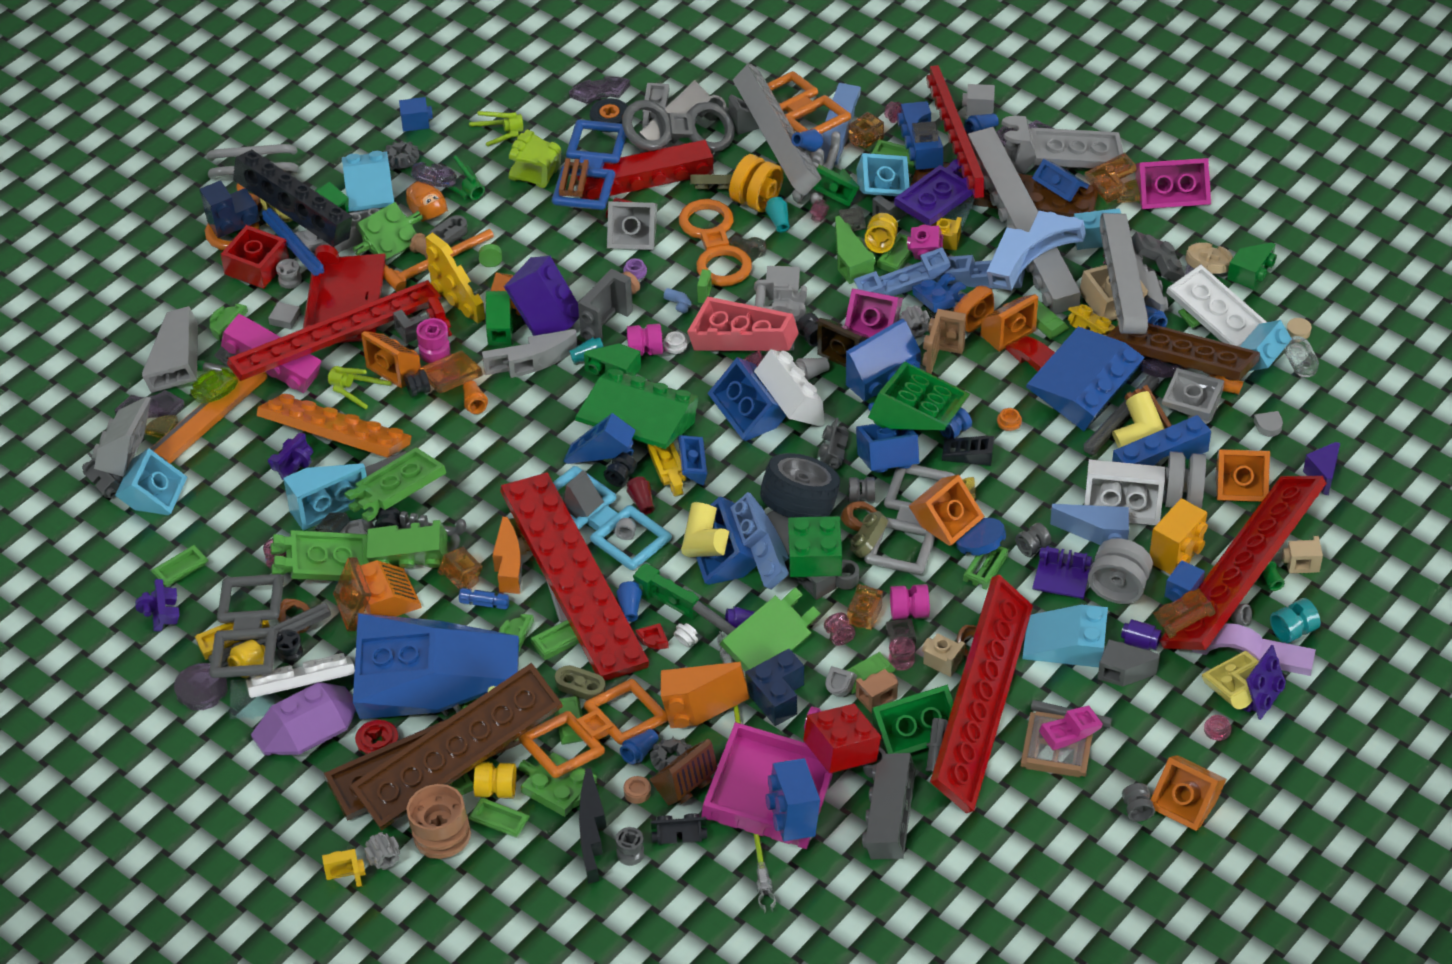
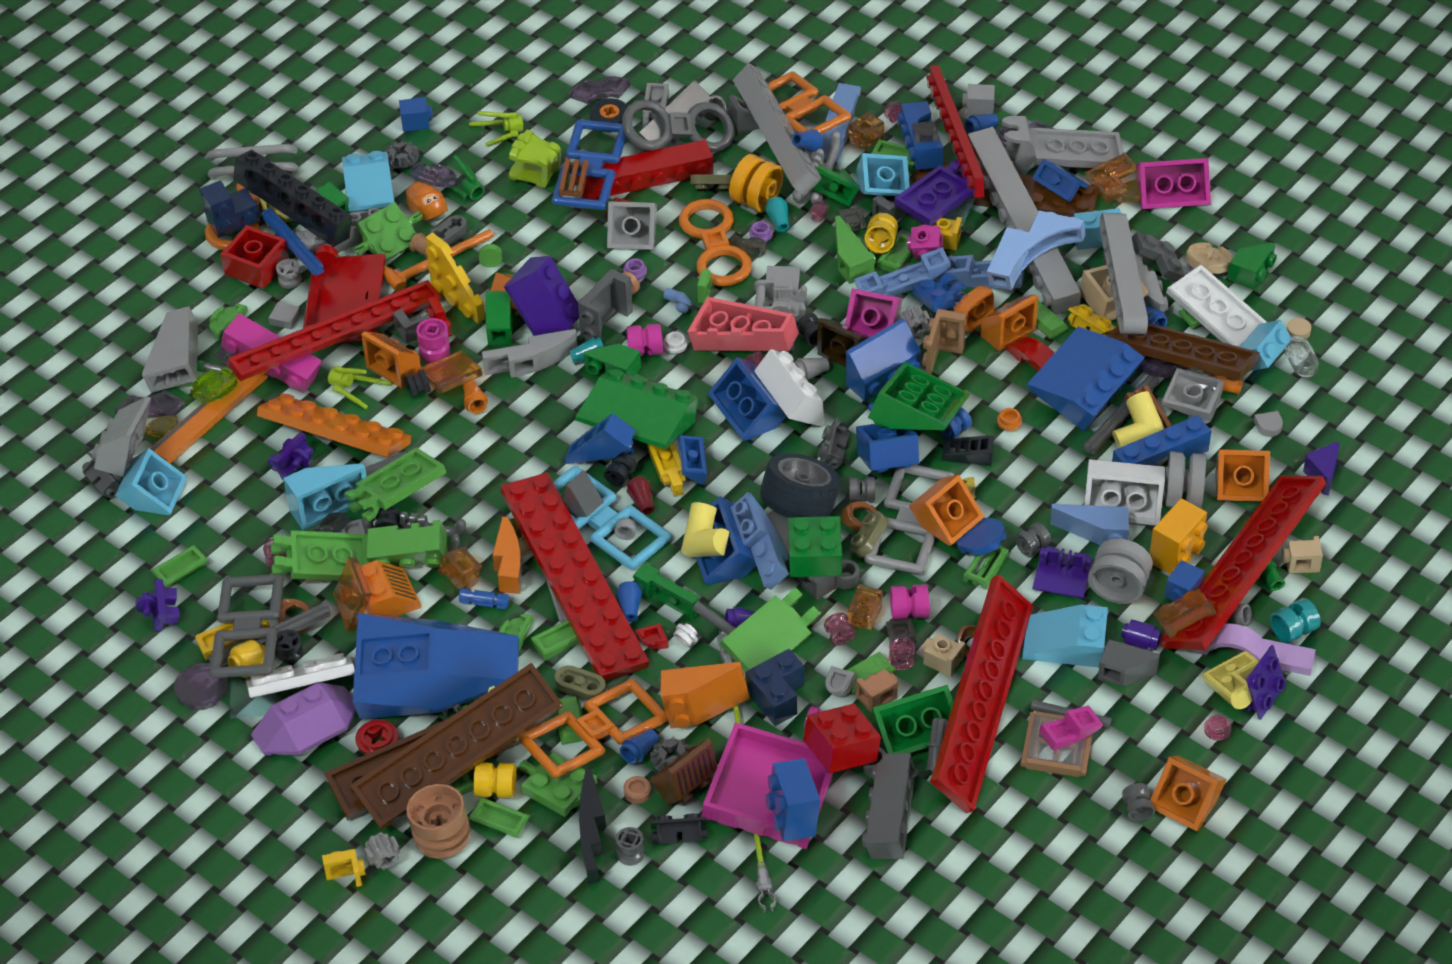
none -> medium lavender plate [749,221,773,243]

